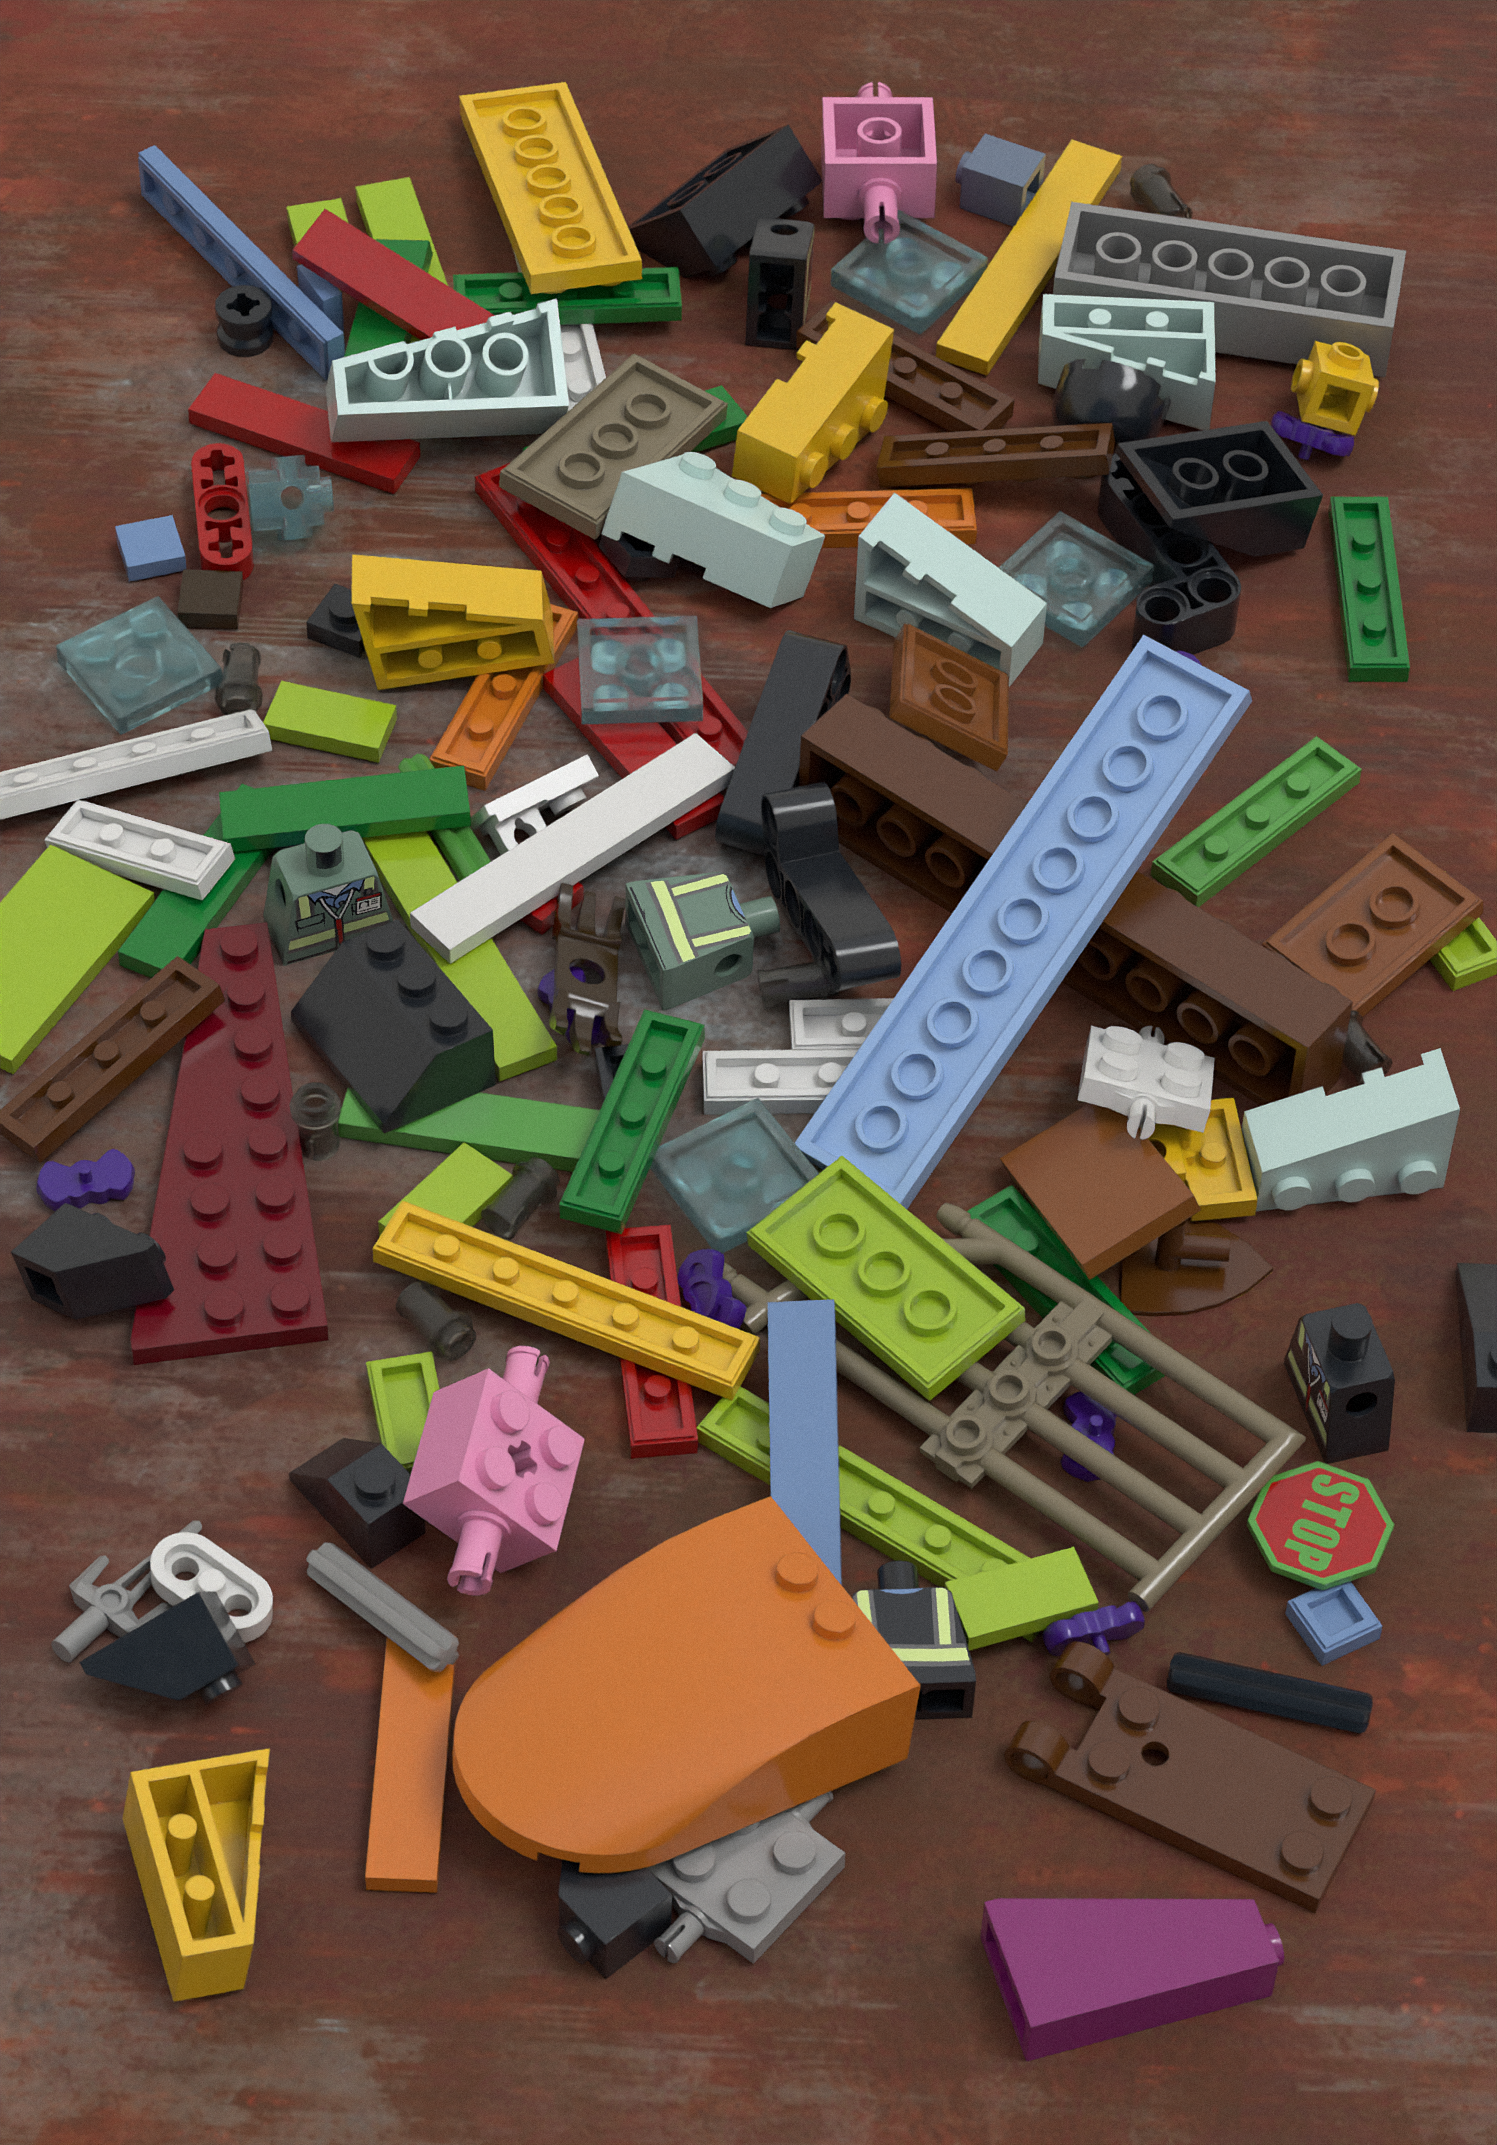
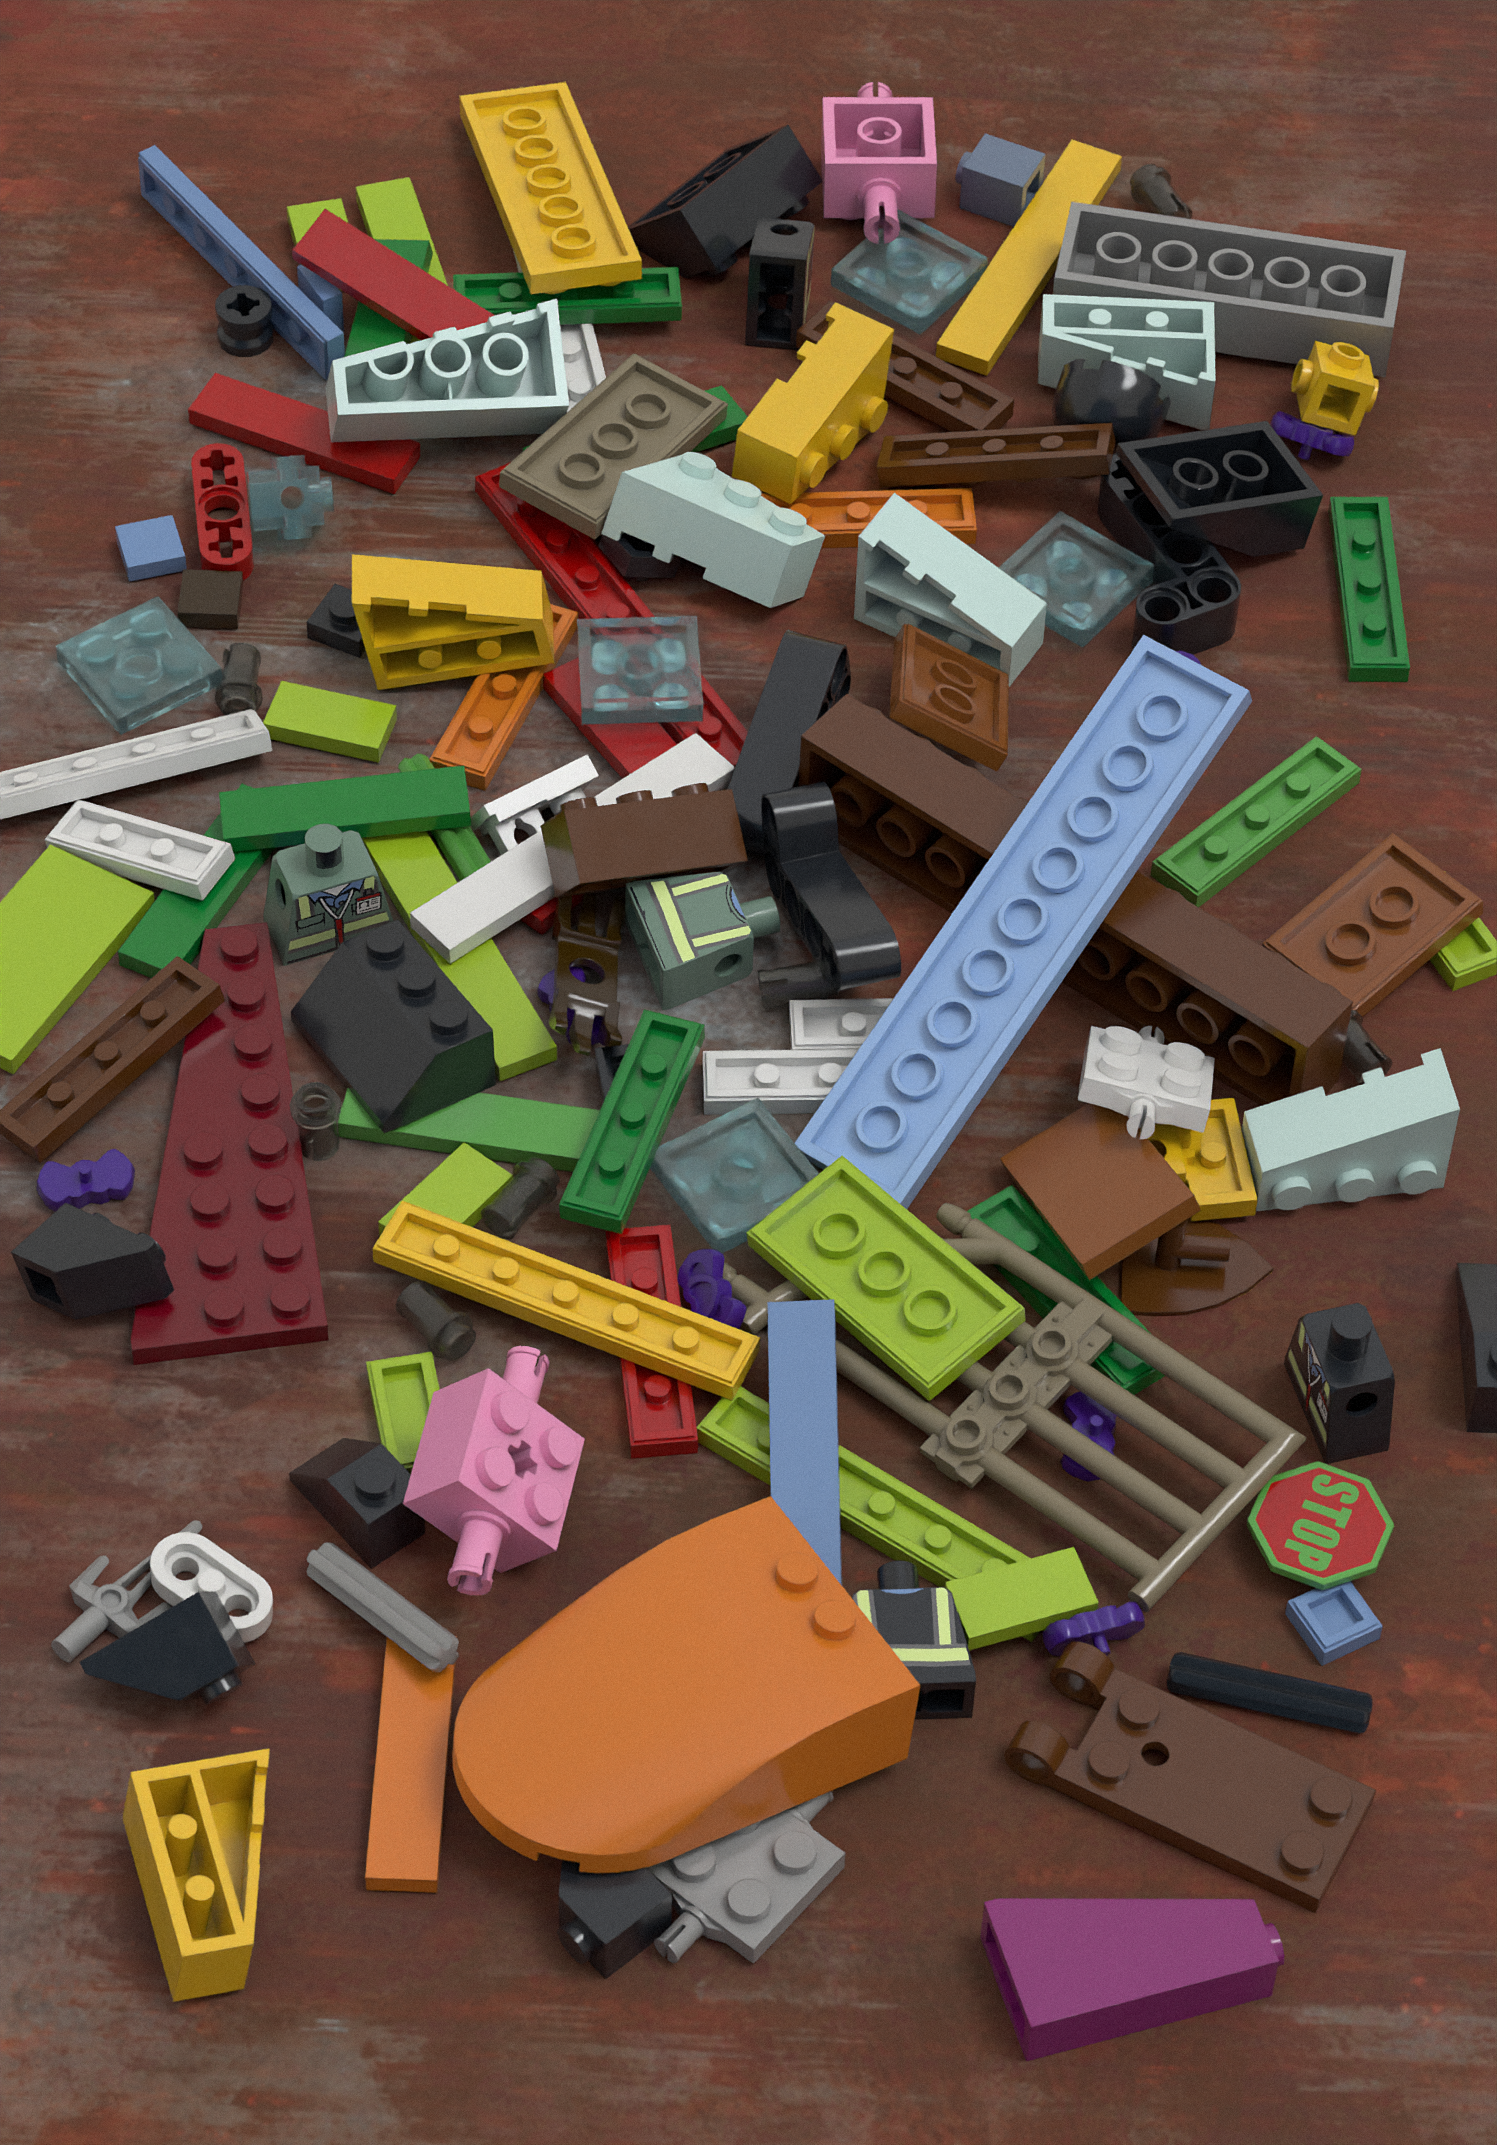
none -> reddish brown brick [540,783,748,898]

